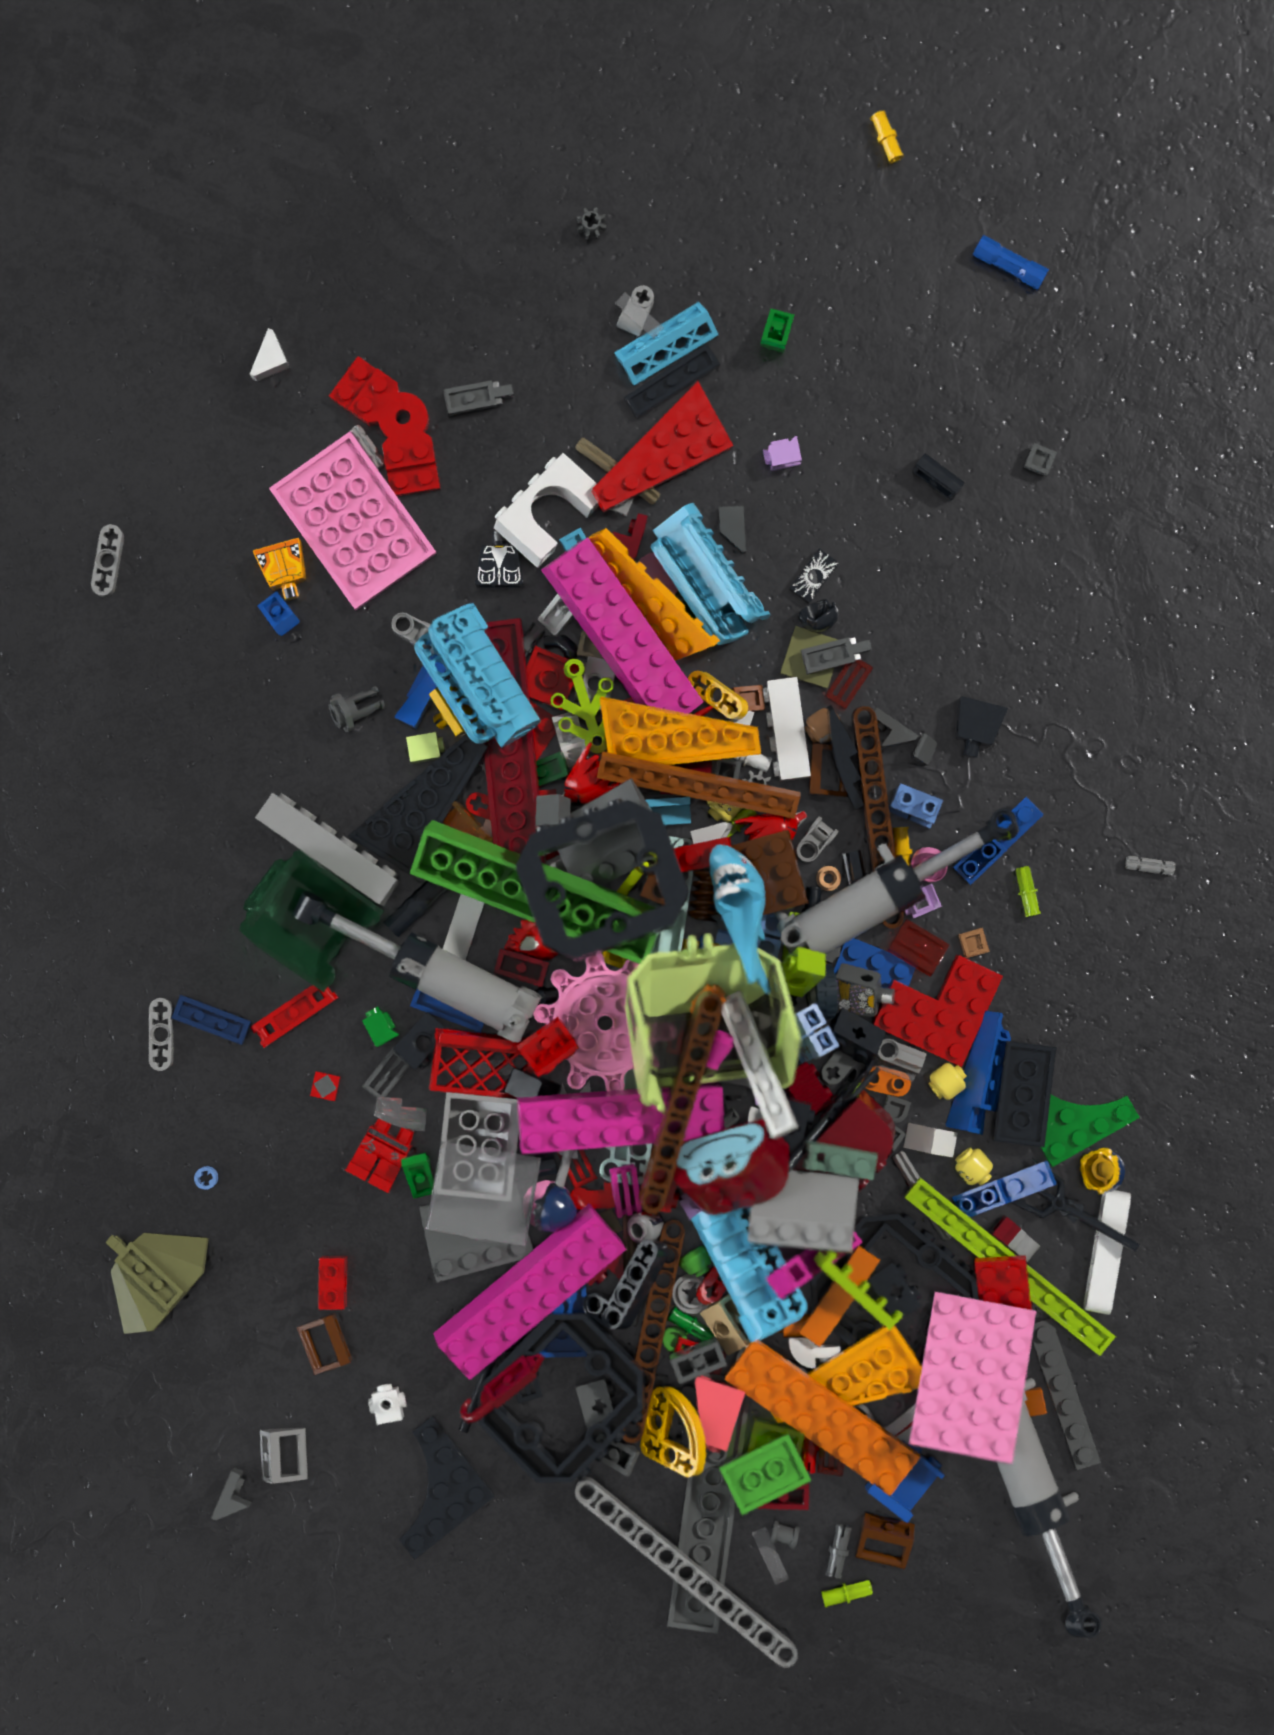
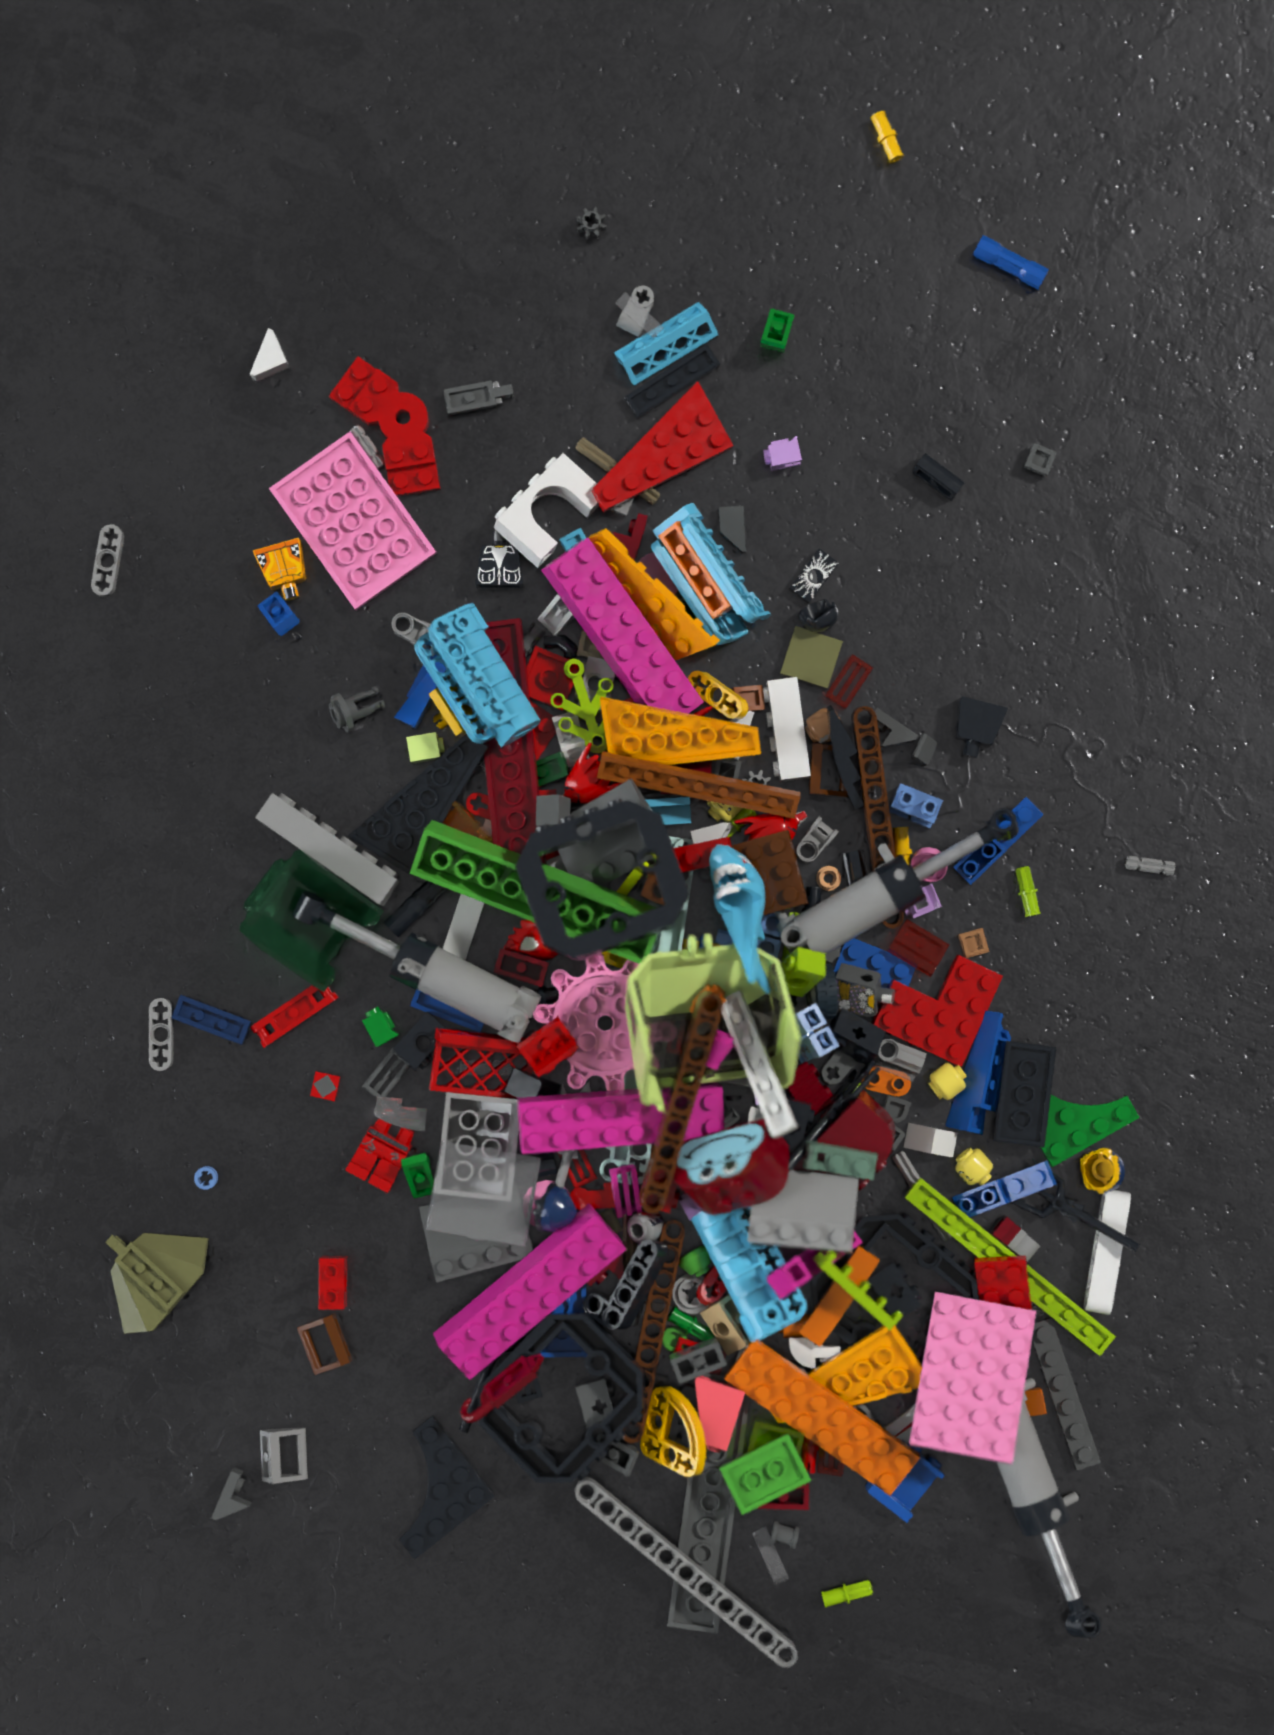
white brick [368,1384,406,1425] -> none
reddish brown piece [687,869,719,922] -> none
white pin [739,754,772,773] -> none
dark grey hinge [800,637,872,675] -> none
dark grey pin [826,1524,852,1578] -> none
reddish brown tile [855,1512,915,1569] -> none
none -> orange brick [658,521,733,619]

